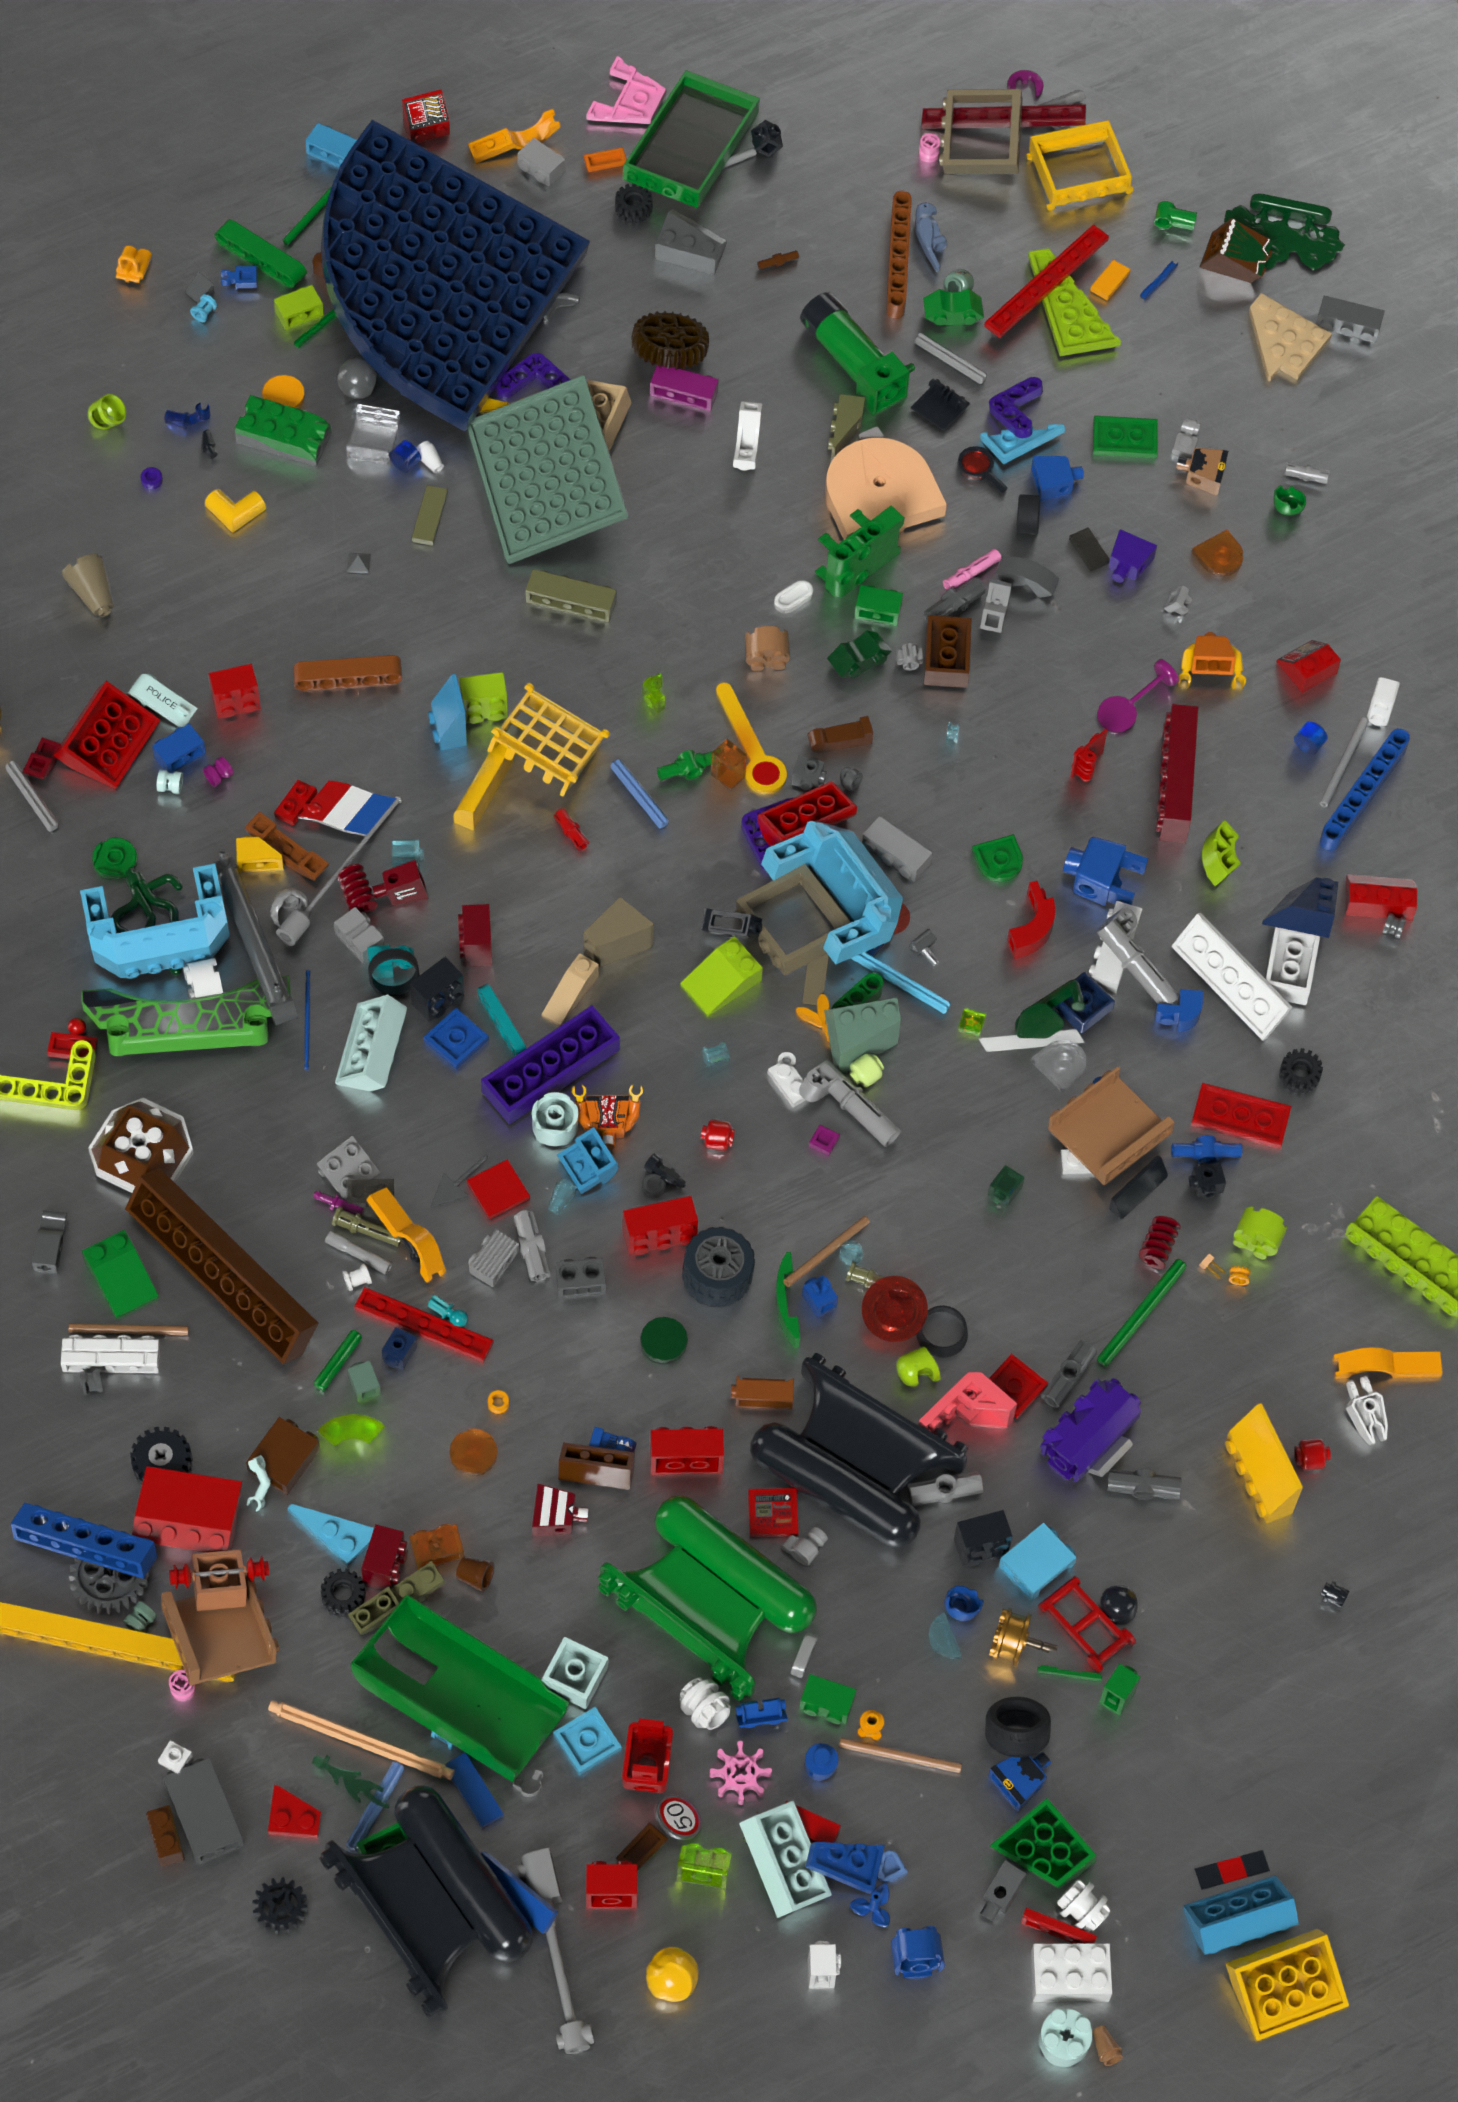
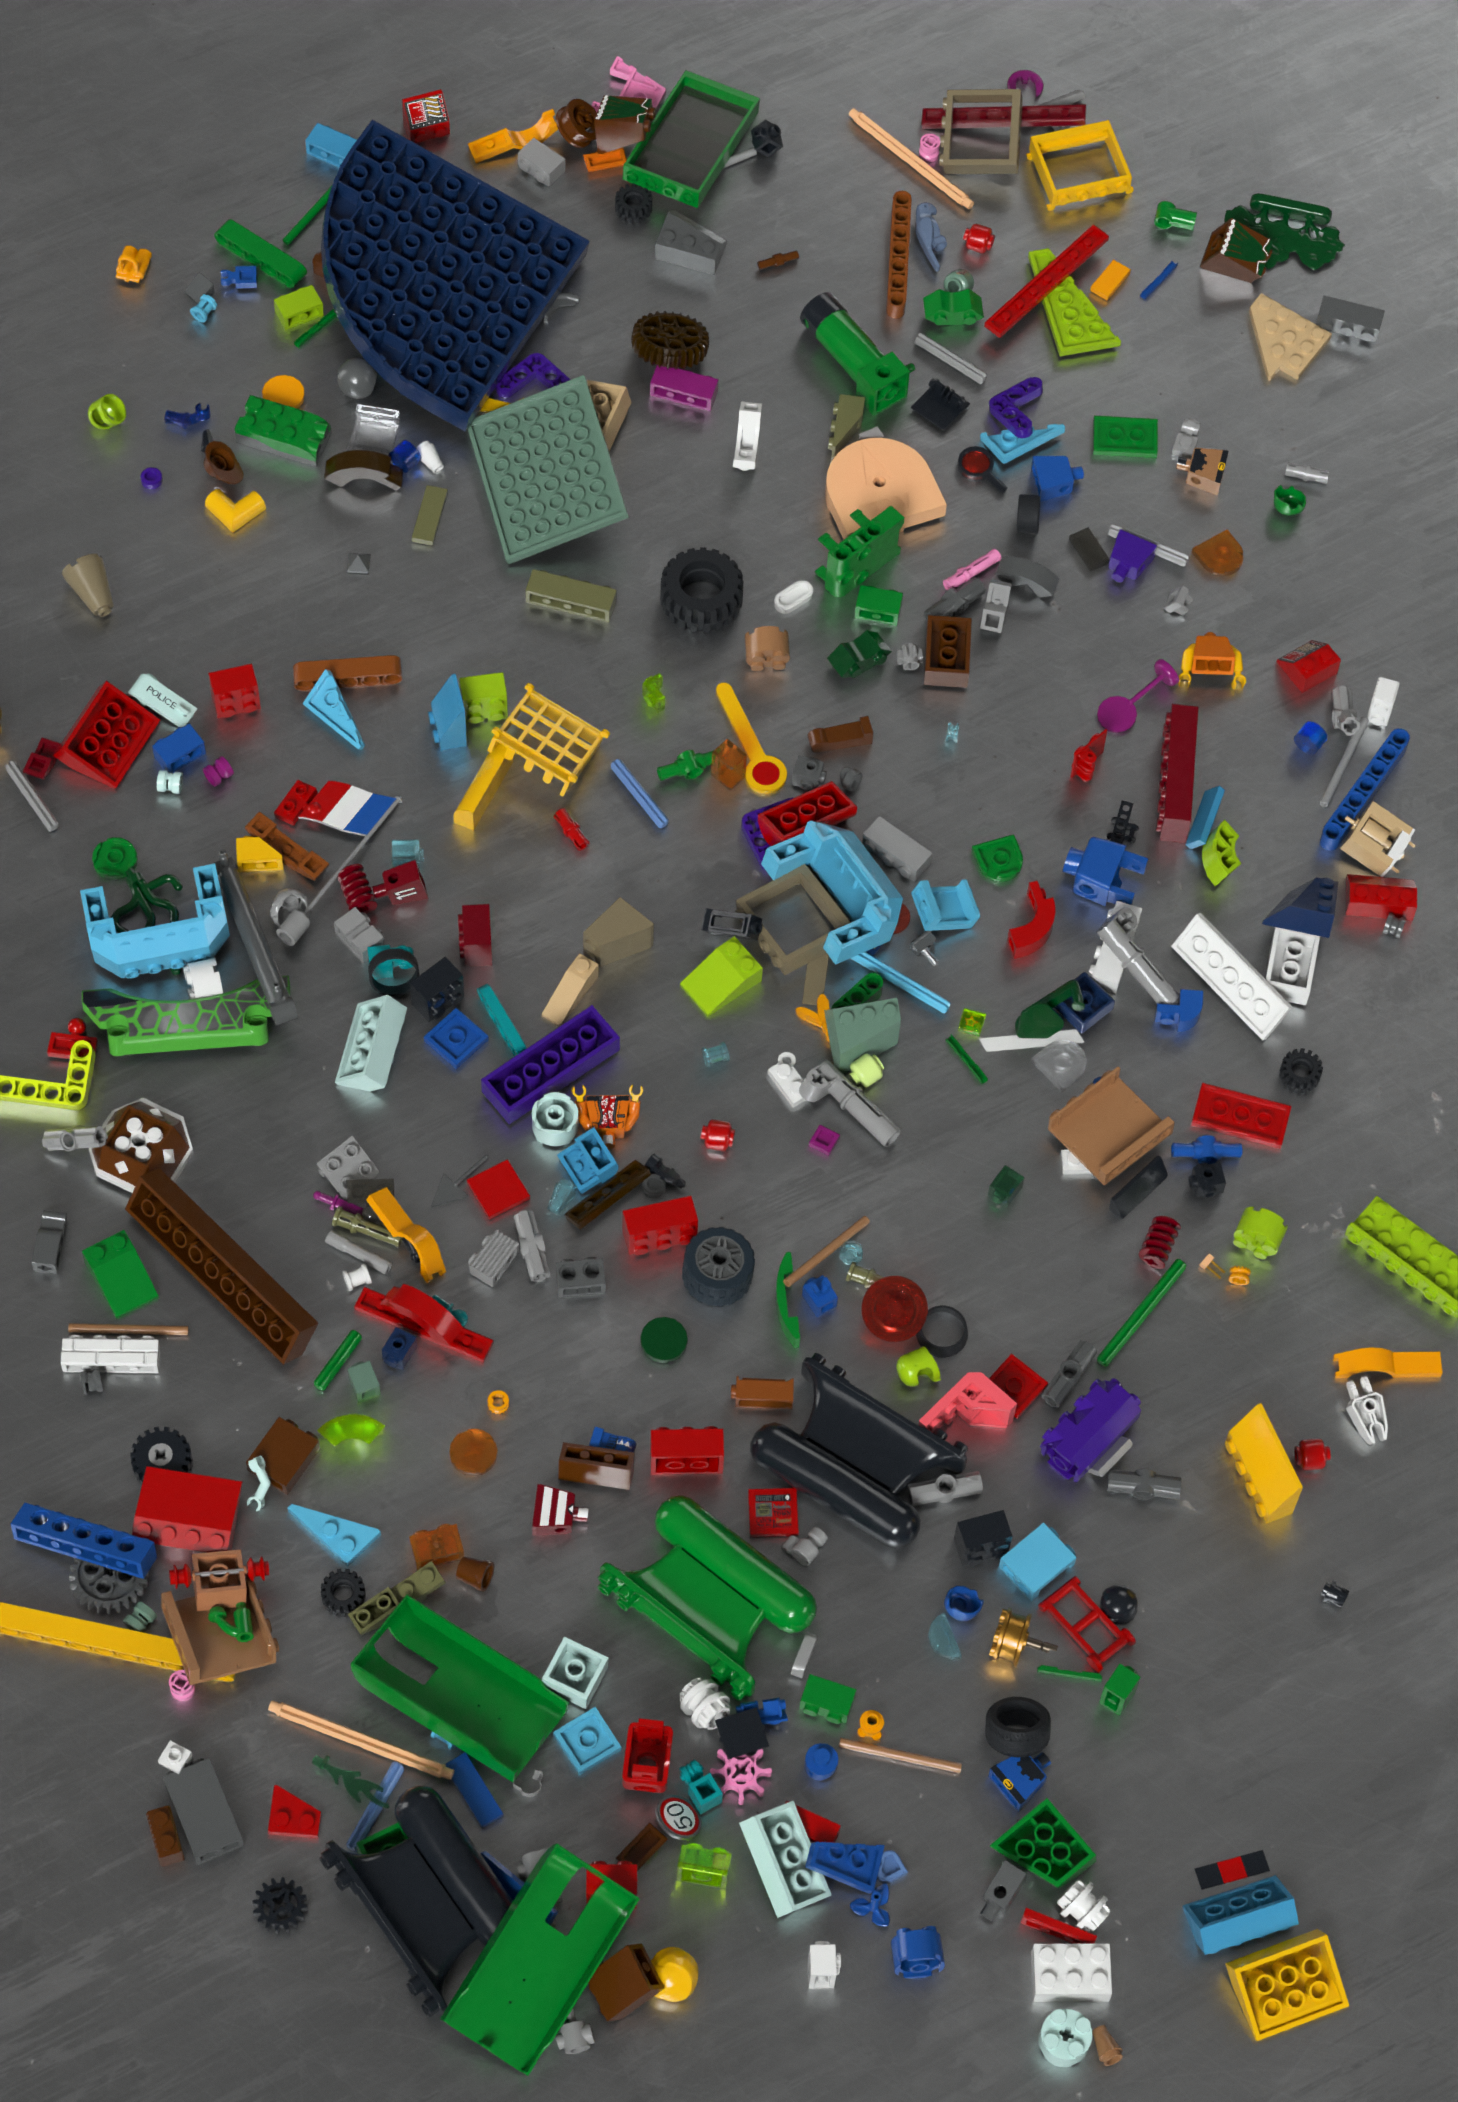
blue piece [304,970,310,1070] -> none
dark red piece [361,1524,408,1591] -> none
none -> light grey piece [42,1125,108,1152]
none -> reddish brown piece [203,441,244,484]
none -> green plant [208,1602,254,1642]
none -> medium azure wing [303,669,365,750]
none -> dark brown arch [324,450,403,491]
none -> red arch [380,1284,463,1345]
none -> green piece [440,1843,640,2076]
none -> reddish brown wheel [556,99,597,148]
none -> dark brown tile [564,1160,651,1230]
none -> reddish brown brick [589,1943,665,2021]
none -> reddish brown slope [594,95,656,154]
none -> black tyre [660,547,744,633]
none -> teal brick [679,1759,723,1815]
none -> black piece [715,1707,769,1760]
none -> light nougat piece [849,108,974,209]
none -> medium azure panel [911,879,980,931]
none -> green piece [946,1034,988,1084]
none -> red head [963,223,995,254]
none -> black piece [1107,800,1139,844]
none -> light grey axle [1108,524,1189,567]
none -> dark azure tile [1185,786,1225,849]
none -> light grey piece [1331,686,1360,736]
none -> tan piece [1340,801,1416,877]

